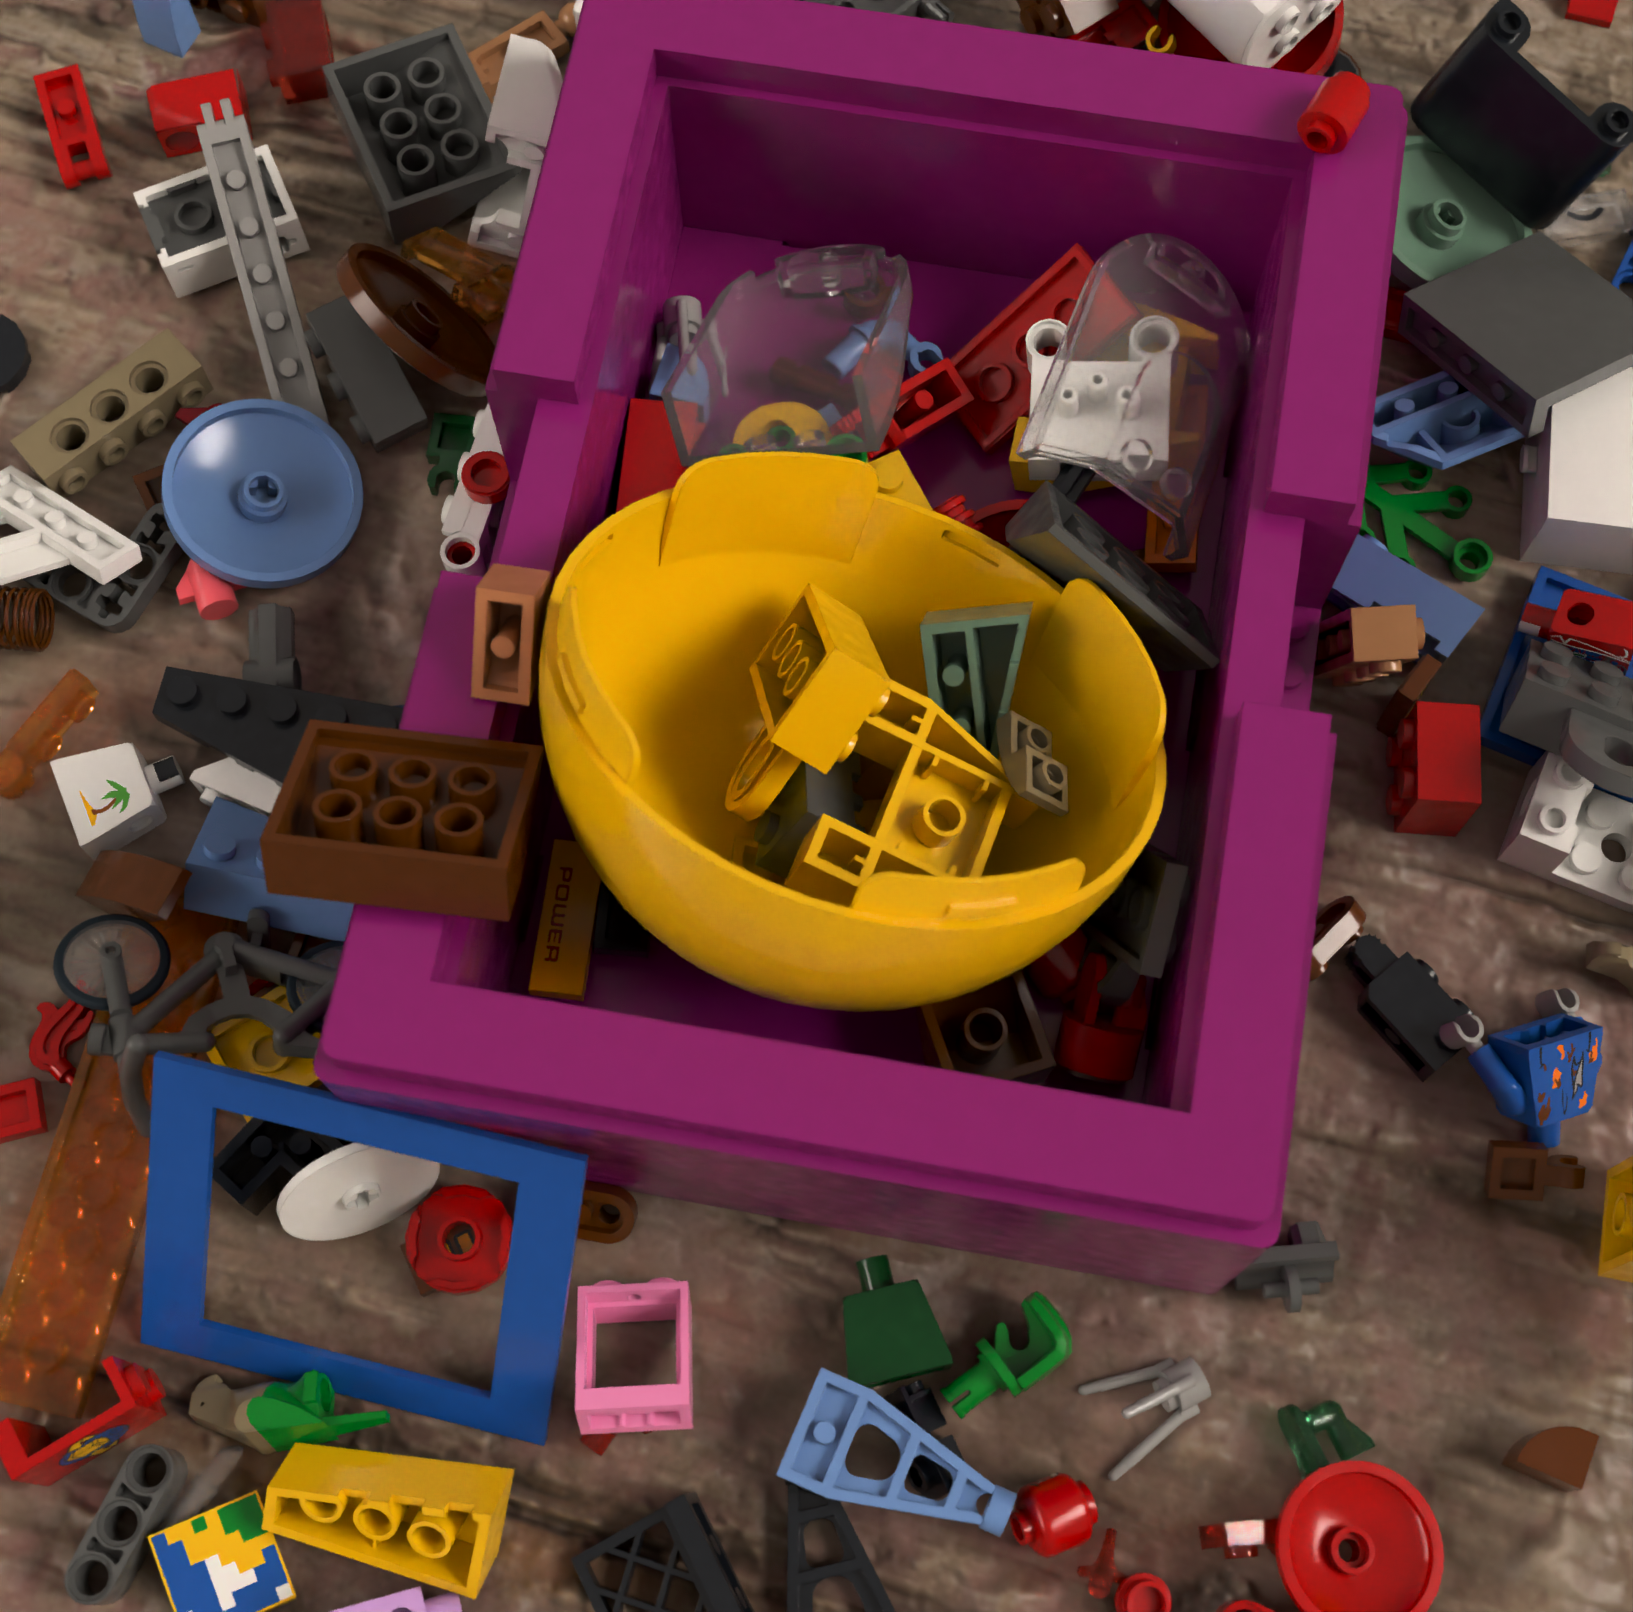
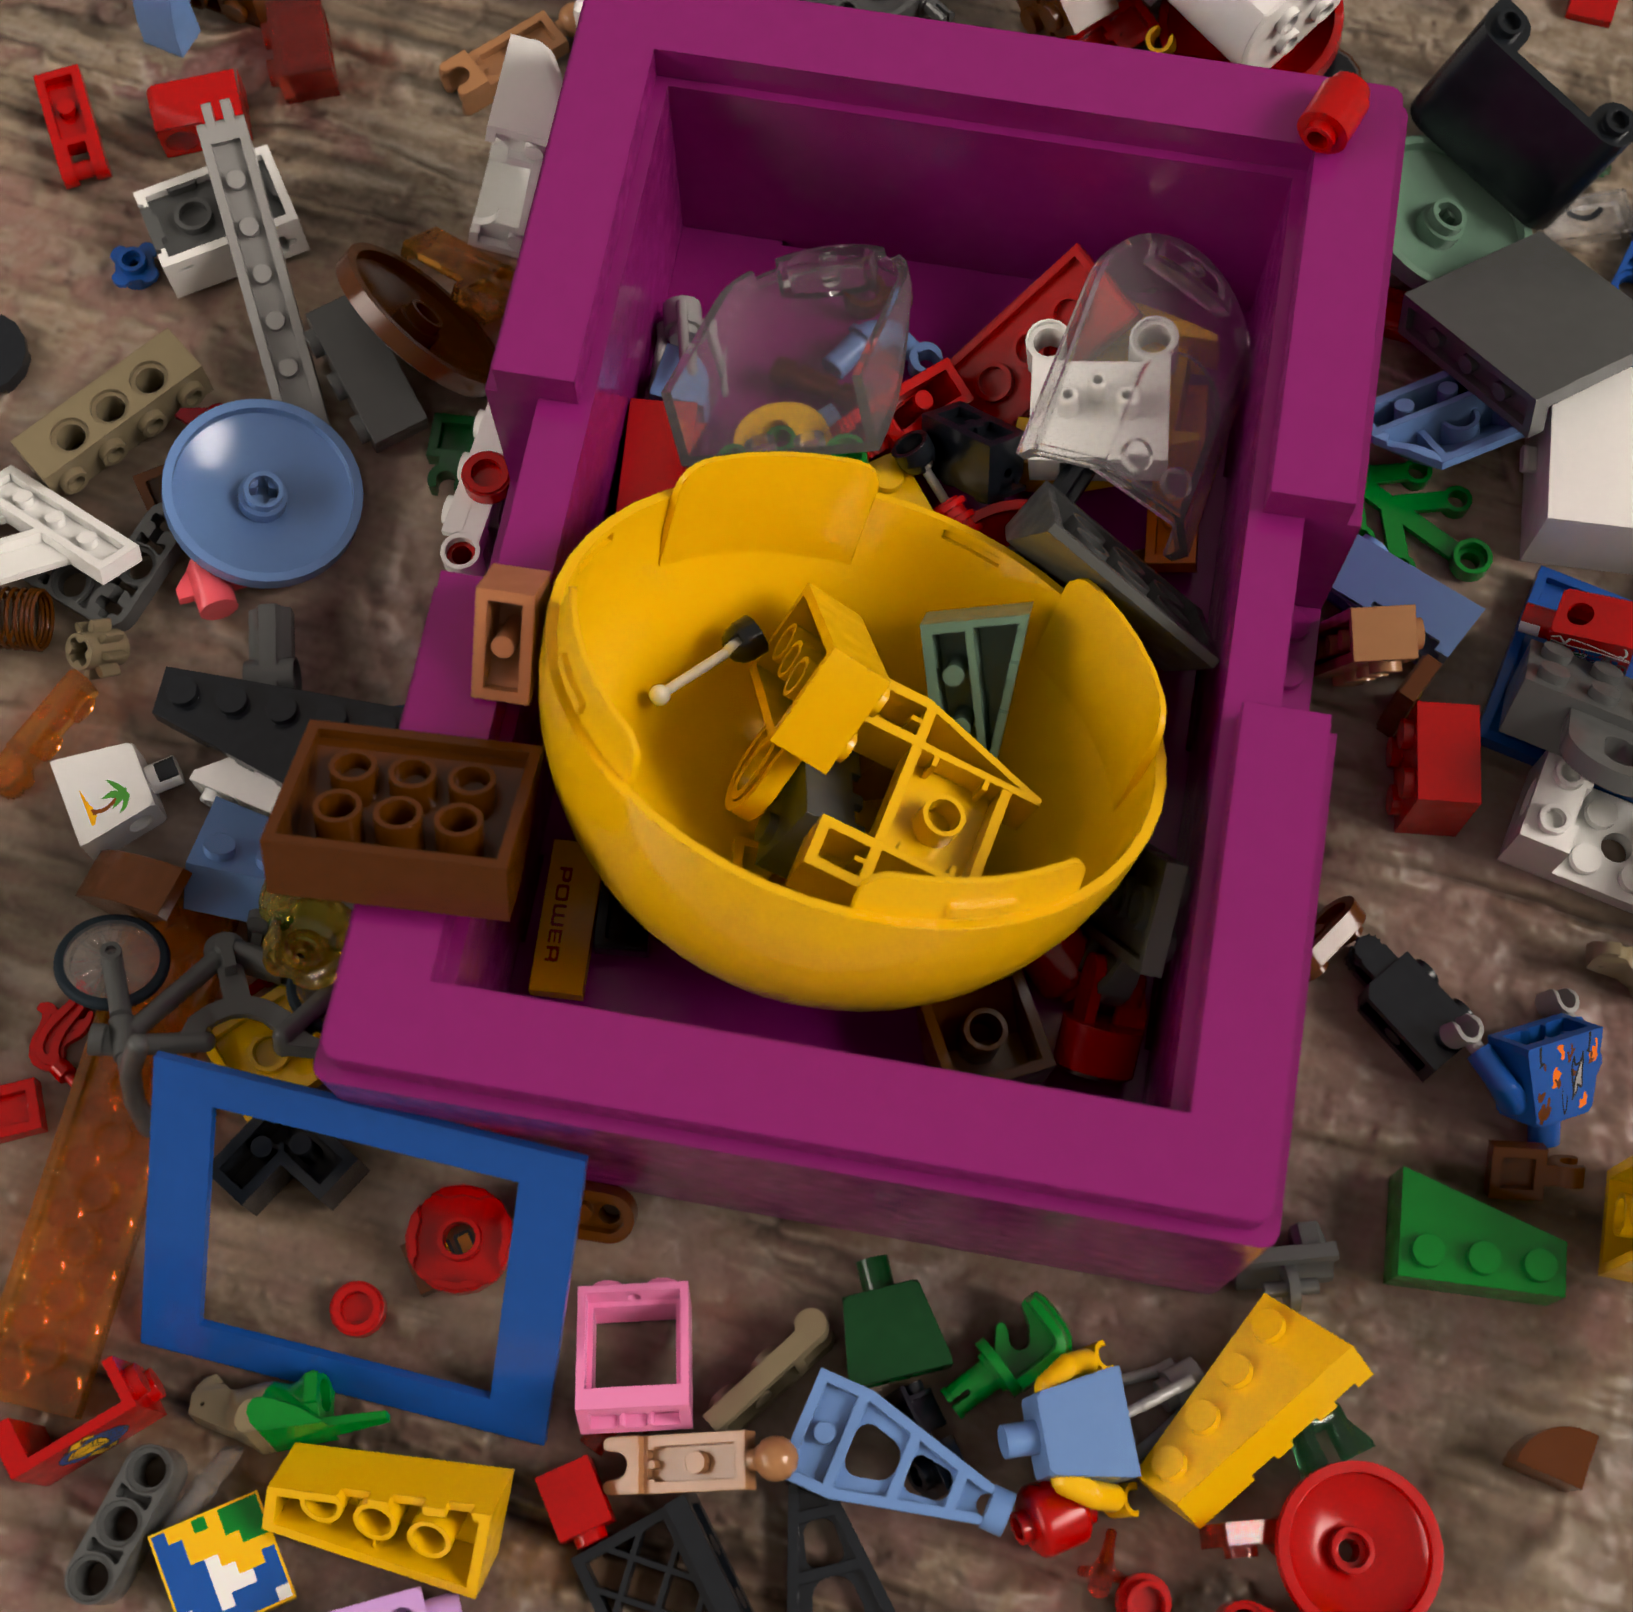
white piece [276,1142,440,1241] -> none
dark grey slope [322,23,522,244] -> none
dark tan slope [997,710,1068,817] -> none
none -> dark tan gear [65,618,130,681]
none -> blue plate [110,242,159,290]
none -> clear yellow hair [259,881,352,990]
none -> red tile [329,1281,387,1338]
none -> red brick [534,1454,617,1550]
none -> medium nougat plate [603,1430,799,1497]
none -> hinge [649,615,769,706]
none -> dark tan plate [702,1308,836,1431]
none -> black hinge [891,430,949,503]
none -> black hinge [922,401,1029,505]
none -> medium blue torso [998,1340,1141,1519]
none -> yellow wedge [1137,1293,1373,1529]
none -> green wedge [1383,1166,1567,1306]

